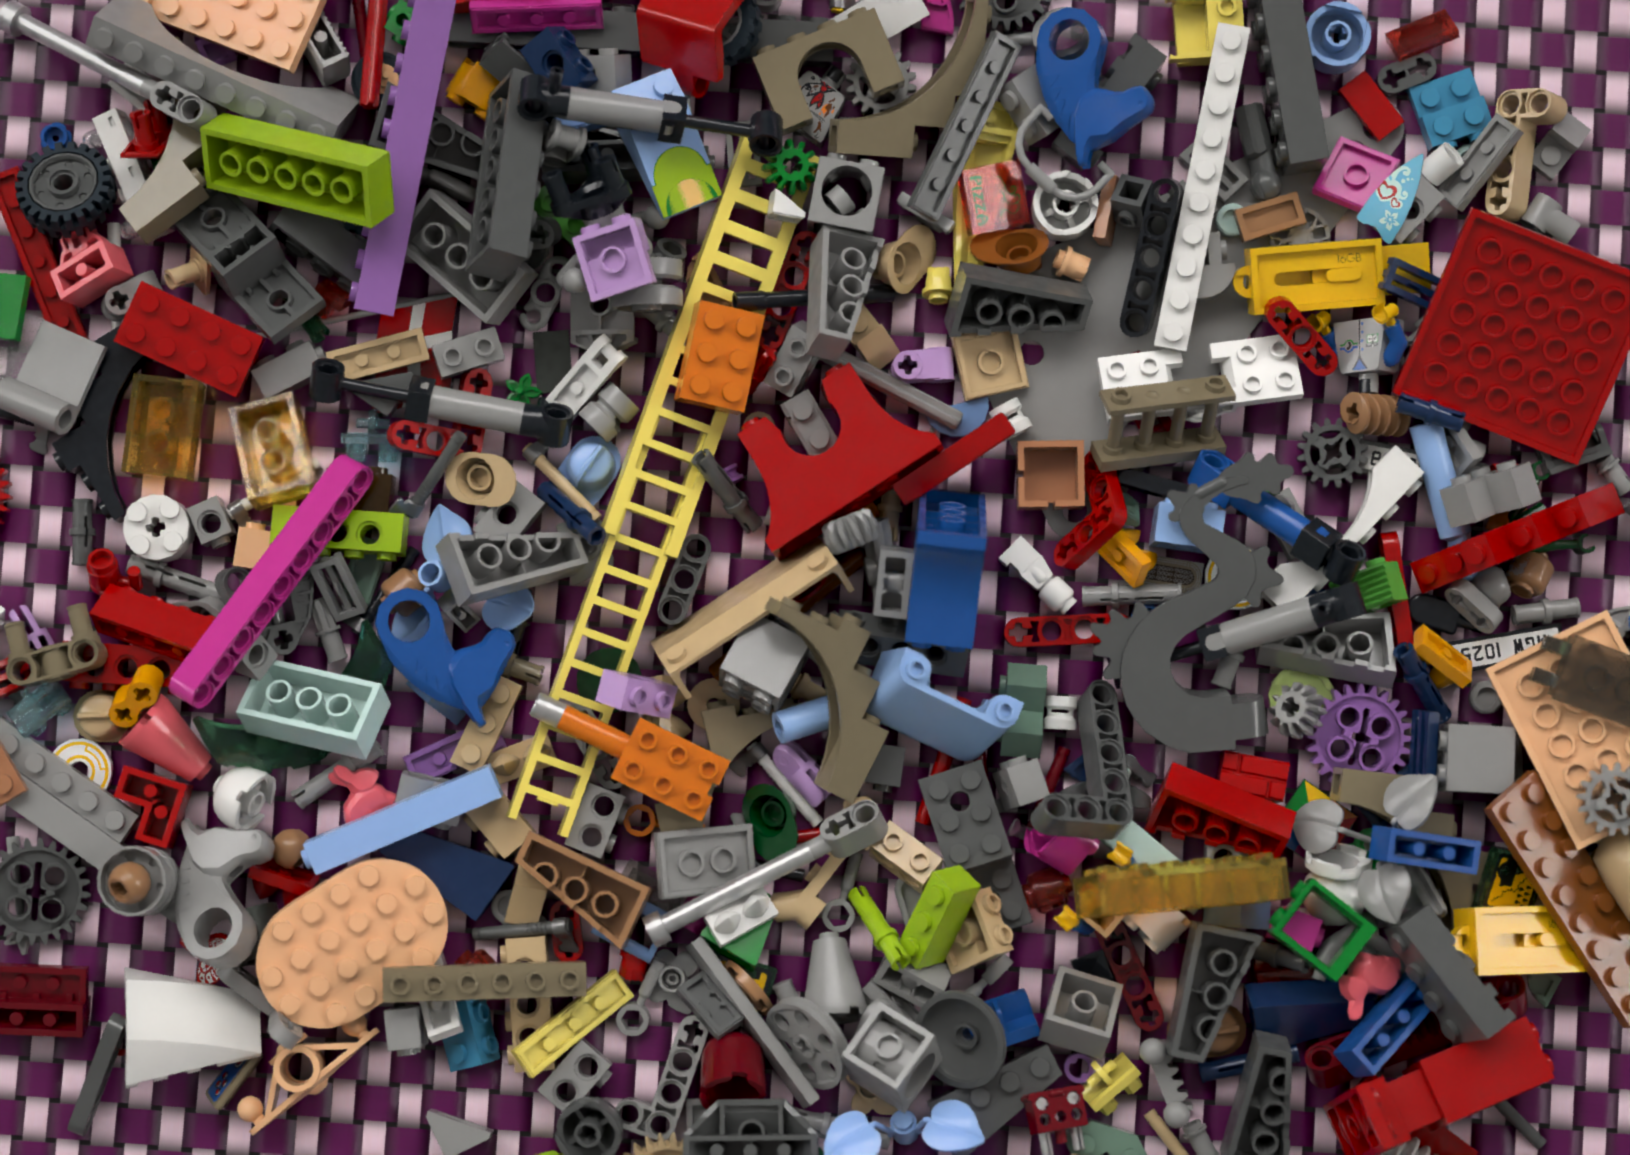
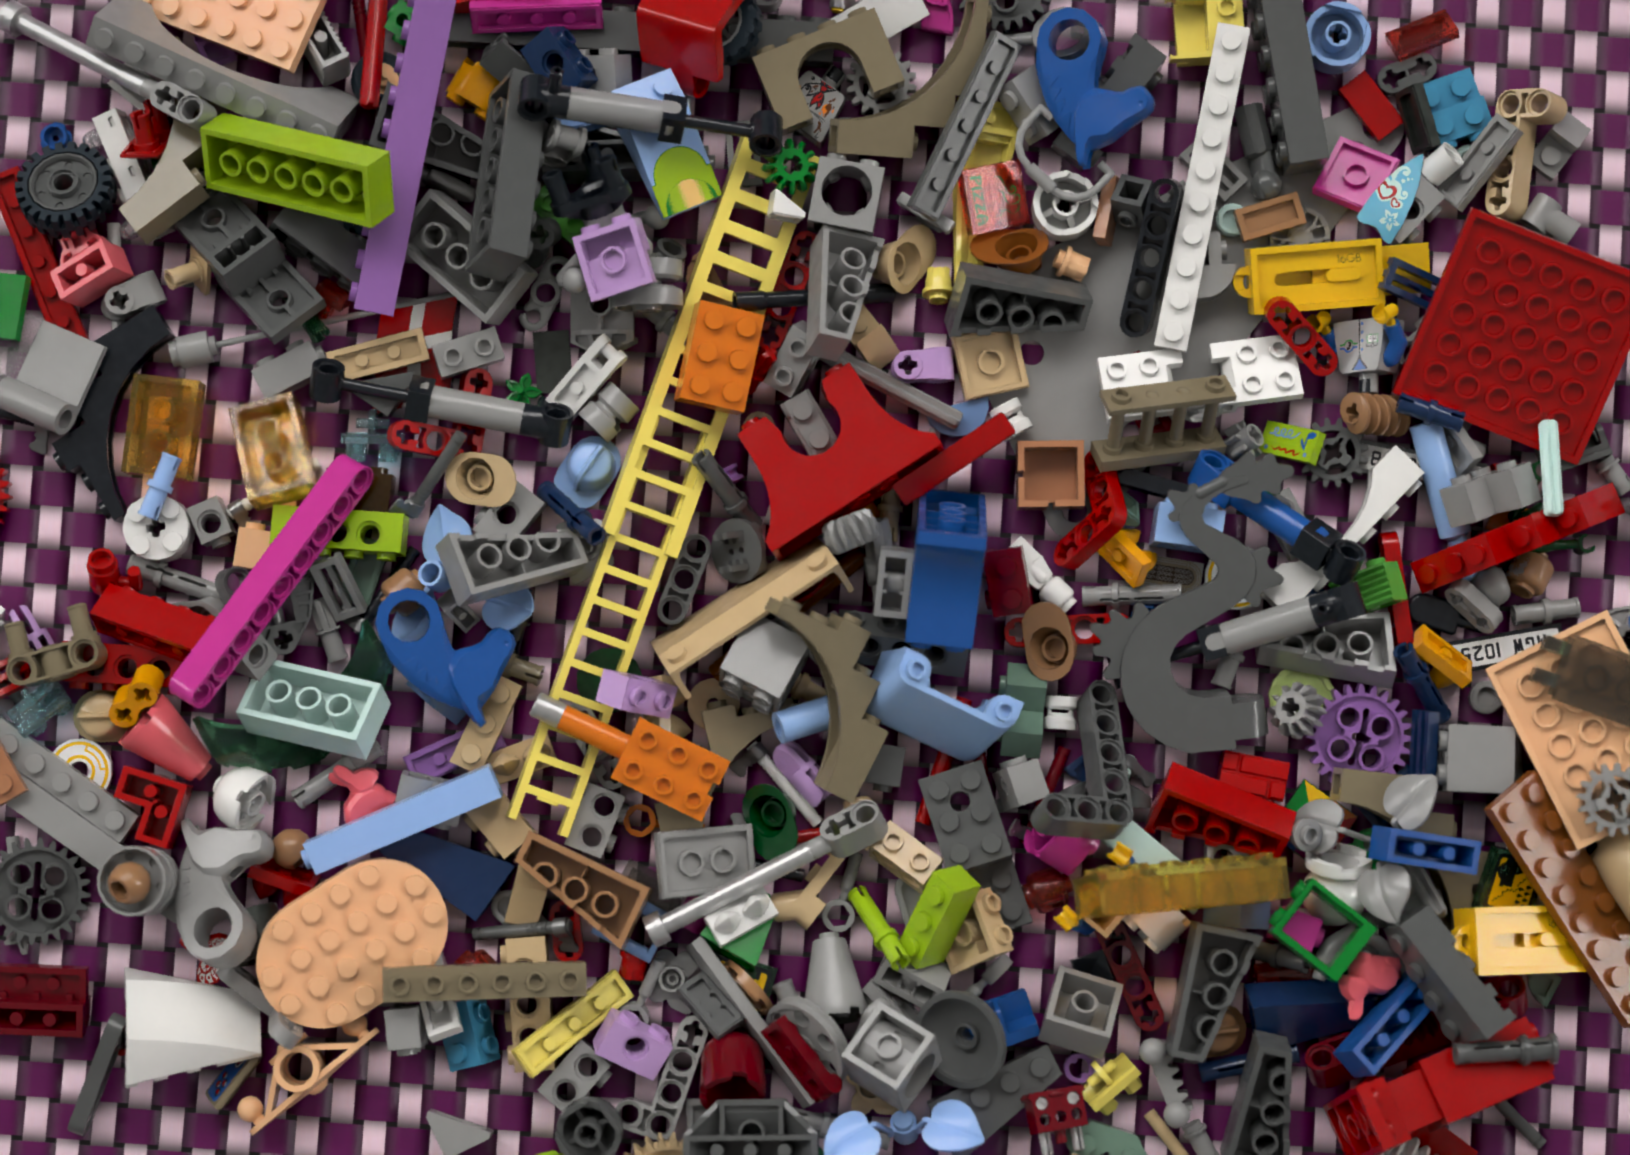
dark grey pin [69,499,96,566] -> none
red brick [114,281,266,398] -> none
tan piece [522,441,602,522] -> none
light grey beam [823,184,856,216] -> none
none -> light blue pin [138,451,183,521]
none -> lavender brick [592,1007,673,1081]
none -> dark grey plate [711,518,768,584]
none -> dark red plate [761,1014,843,1102]
none -> dark red bracket [982,545,1033,618]
none -> medium nougat piece [1022,601,1077,681]
none -> light grey gear [1223,420,1264,460]
none -> lime tile [1259,420,1326,466]
none -> light grey plate [1288,818,1322,852]
none -> pearl dark grey tile [1395,82,1441,156]
none -> dark grey pin [1452,1033,1560,1066]
none -> light aqua axle [1538,419,1564,517]

